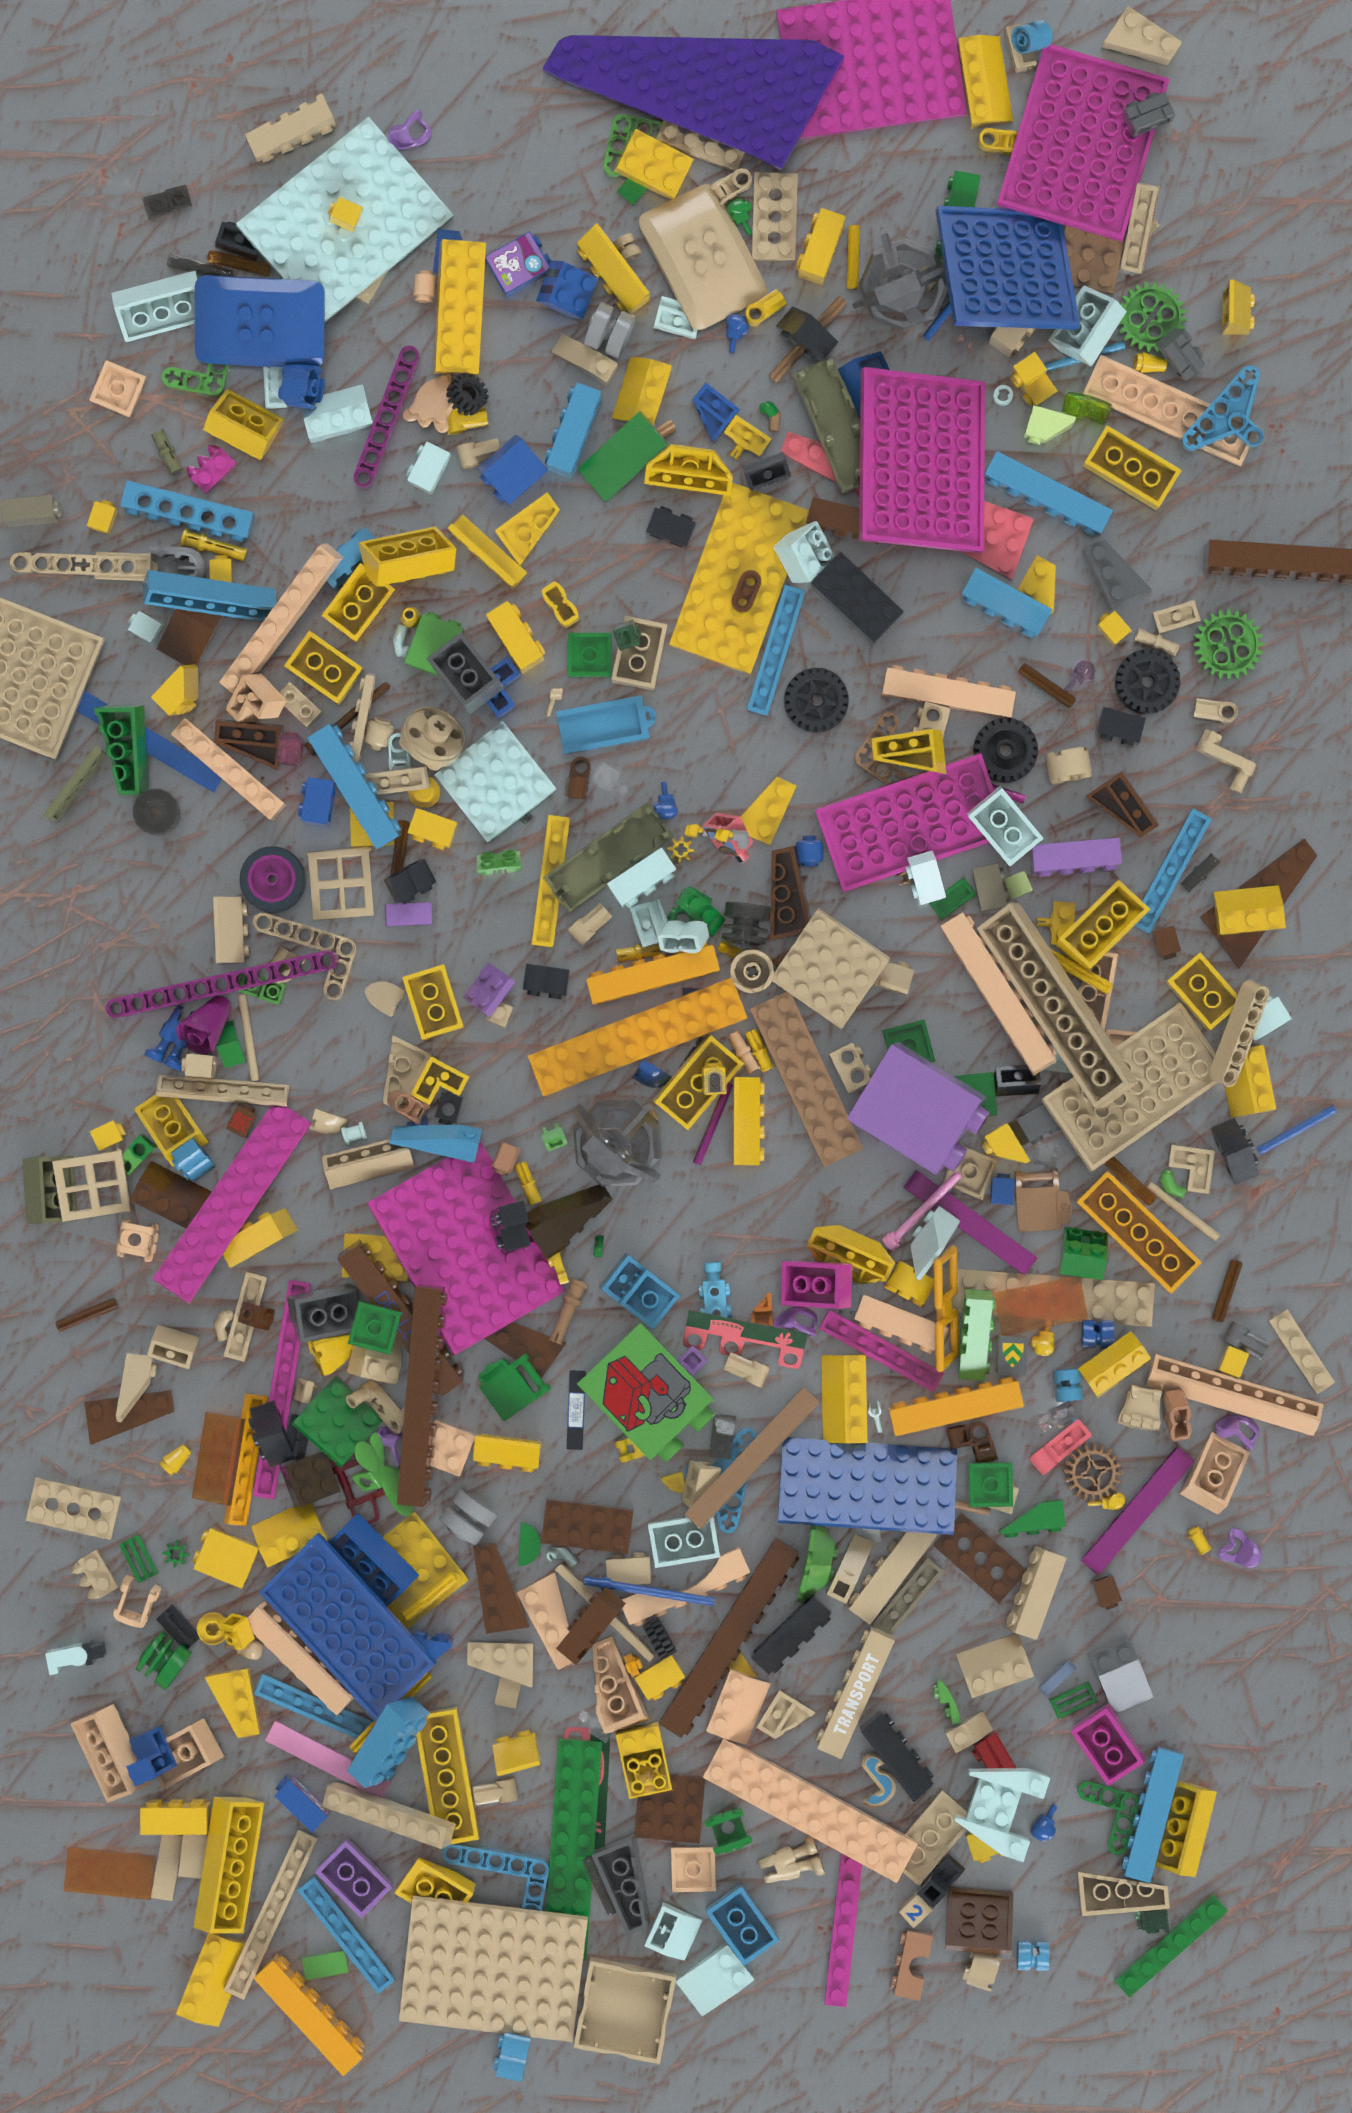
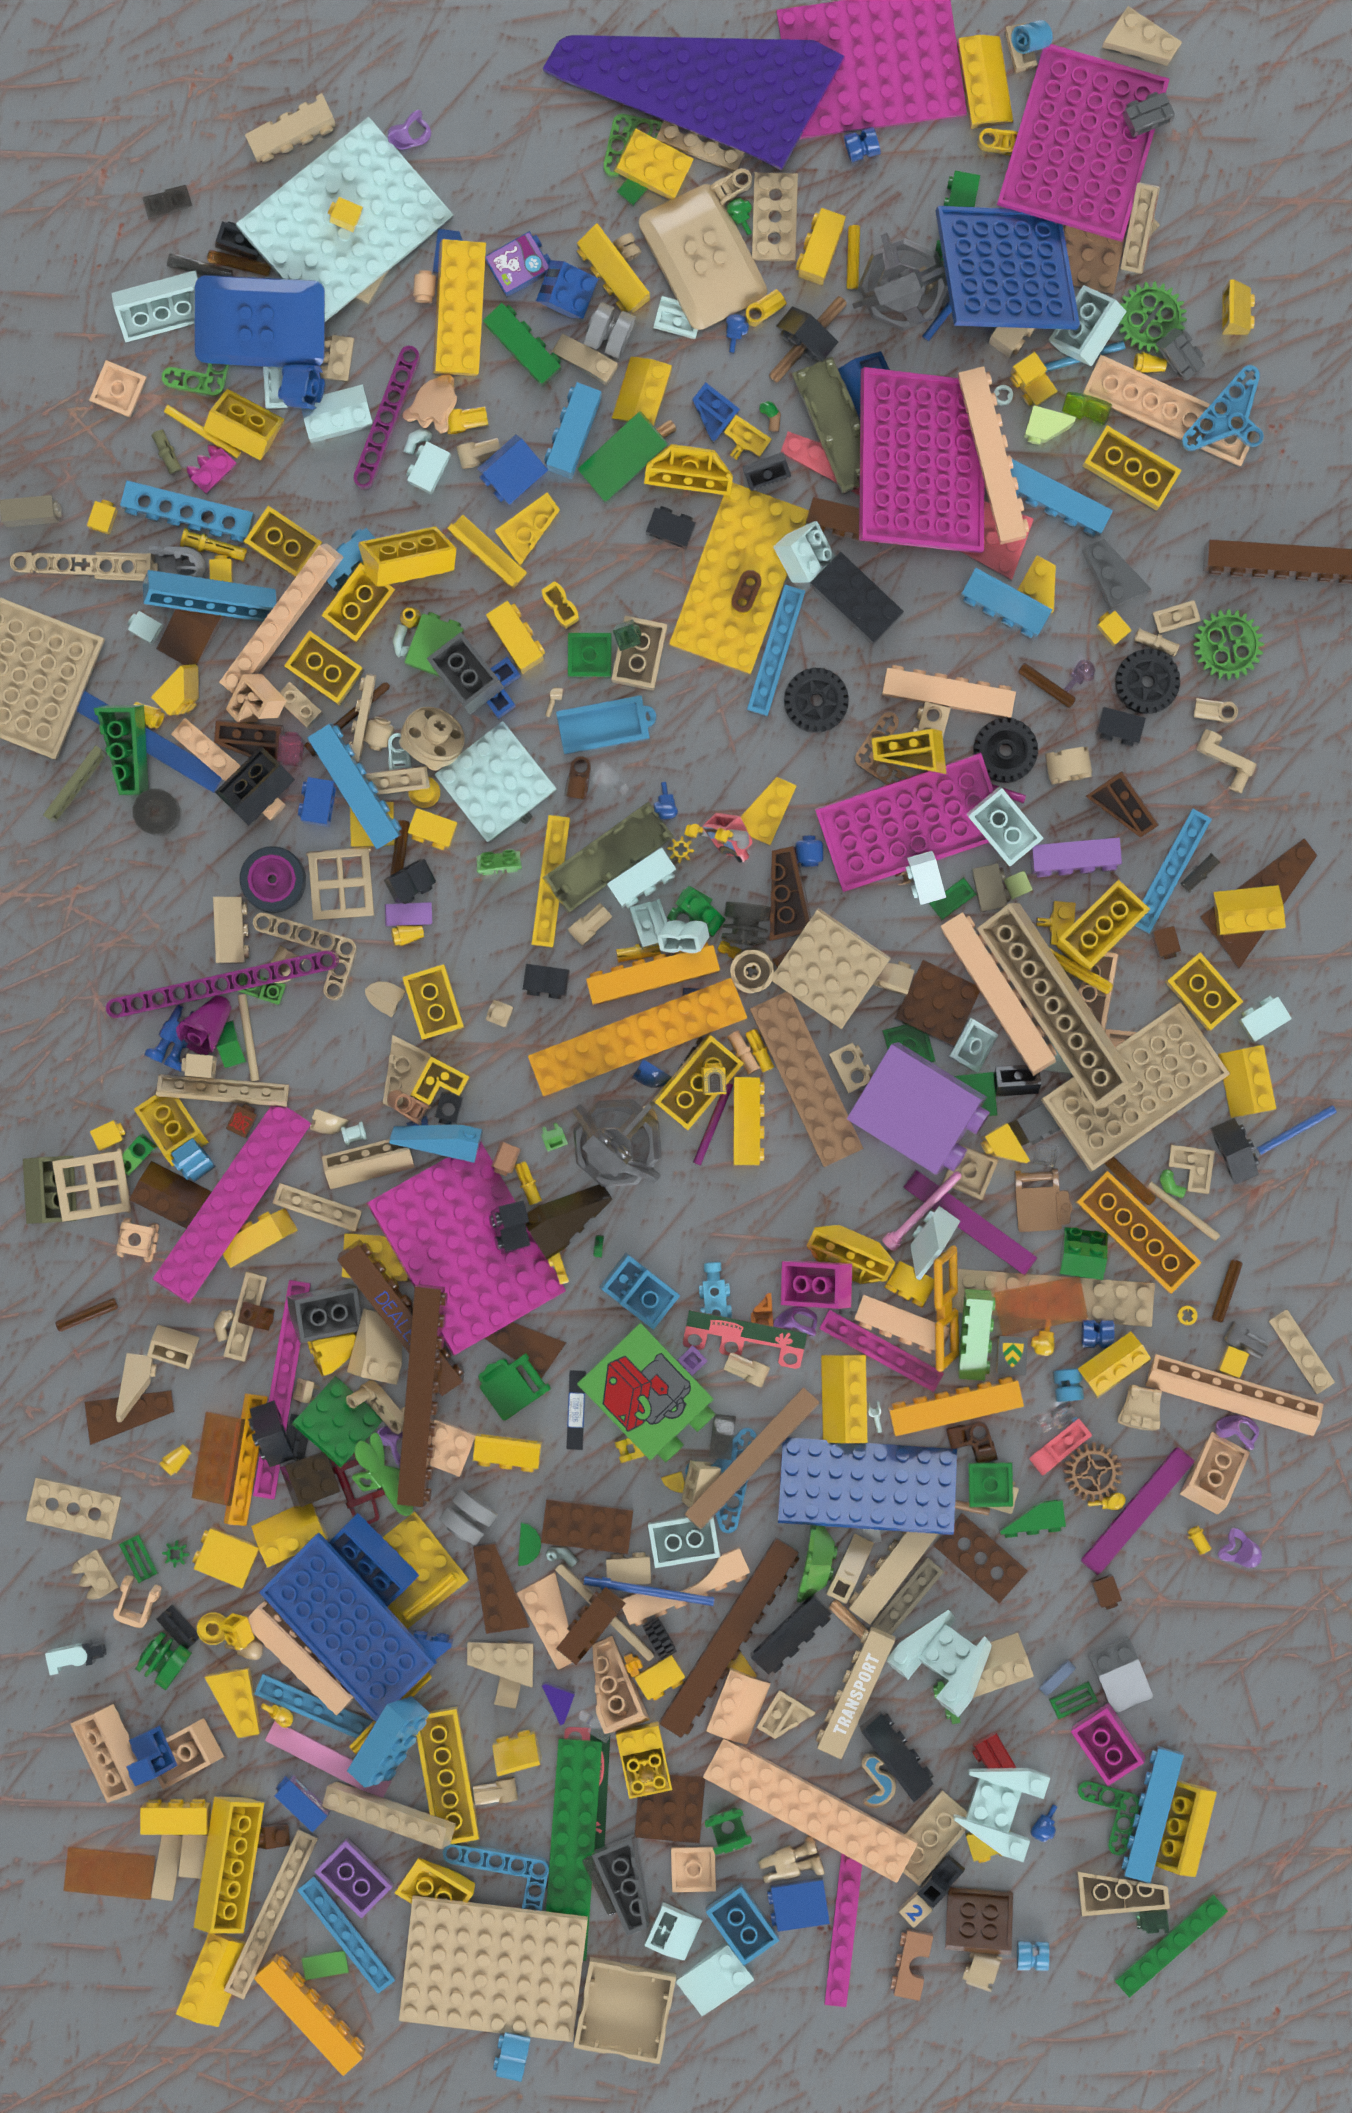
green tile [348,1301,402,1355] -> none
black tyre [446,373,489,416] -> none
medium lavender plate [463,963,515,1017] -> none
medium nougat pin [549,1278,589,1345] -> none
tan slope [945,1710,993,1753] -> none
blue brick [990,1173,1015,1205] -> none
tan brick [1006,1546,1066,1640] -> none
nougat brick [1163,1389,1192,1441] -> none
tan beam [1209,980,1269,1087] -> none
none -> yellow cone [133,701,165,729]
none -> yellow bar [164,405,242,458]
none -> black slope [215,746,295,826]
none -> yellow brick [244,505,323,578]
none -> reddish brown bracket [257,1823,290,1850]
none -> yellow piece [261,1703,293,1728]
none -> tan plate [272,1183,362,1232]
none -> tan plate [320,335,355,382]
none -> yellow cone [391,925,424,947]
none -> light aqua arm [403,428,432,455]
none -> green brick [483,303,562,387]
none -> dark purple slope [542,1682,575,1726]
none -> blue brick [767,1877,830,1932]
none -> light nougat axle [829,1600,869,1639]
none -> blue wheel [844,127,881,163]
none -> light aqua wedge [886,1610,992,1717]
none -> reddish brown plate [895,960,980,1047]
none -> light aqua slope [948,1018,998,1073]
none -> light nougat brick [958,366,1029,545]
none -> yellow bush [1177,1305,1198,1325]

